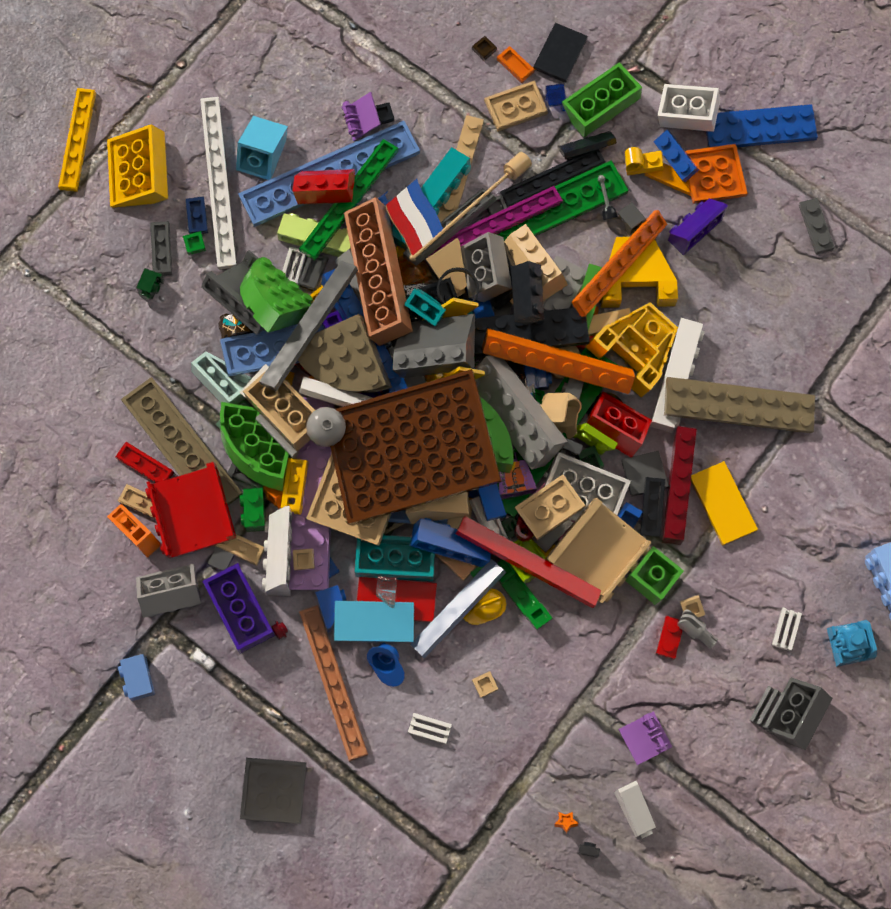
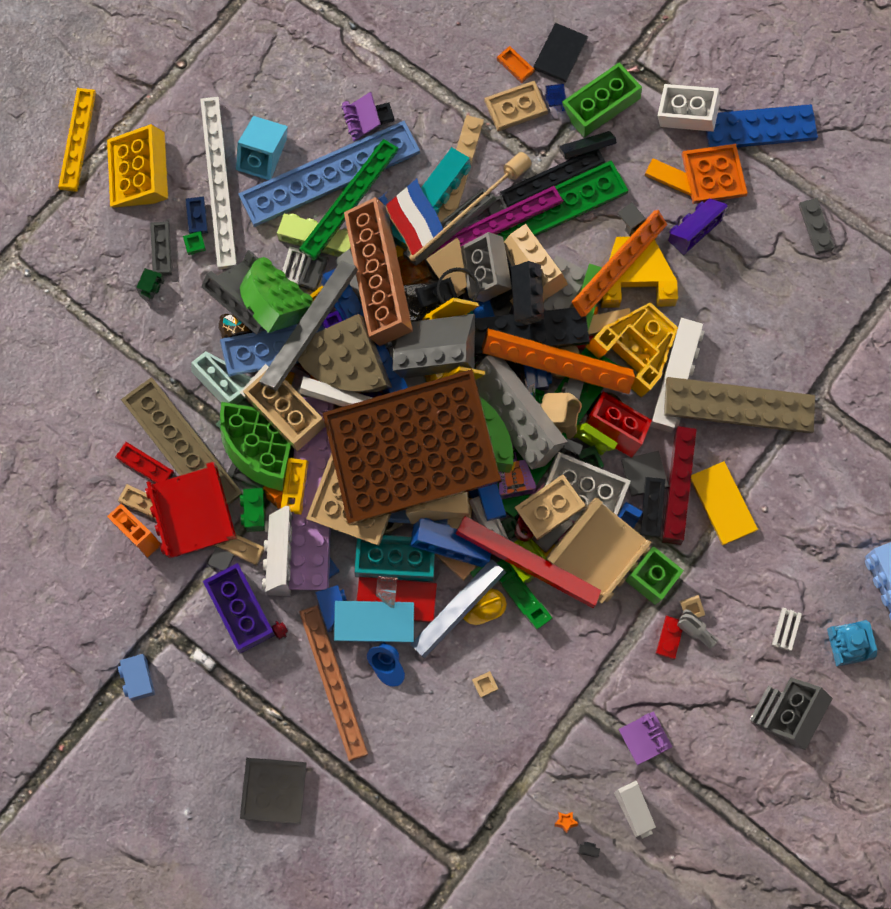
light grey slope [136,564,201,618] -> none
light grey bar [256,414,298,458] -> none
red slope [293,169,355,204] -> none
tan plate [293,548,315,570] -> none
light grey cylinder [306,407,346,447] -> none
teal slope [404,289,446,326] -> none
white tile [408,713,452,744] -> none
dark brown tile [472,36,497,61] -> none
hinge [598,175,618,220] -> none
yellow plate [625,147,664,176] -> none
blue plate [654,130,699,182] -> none

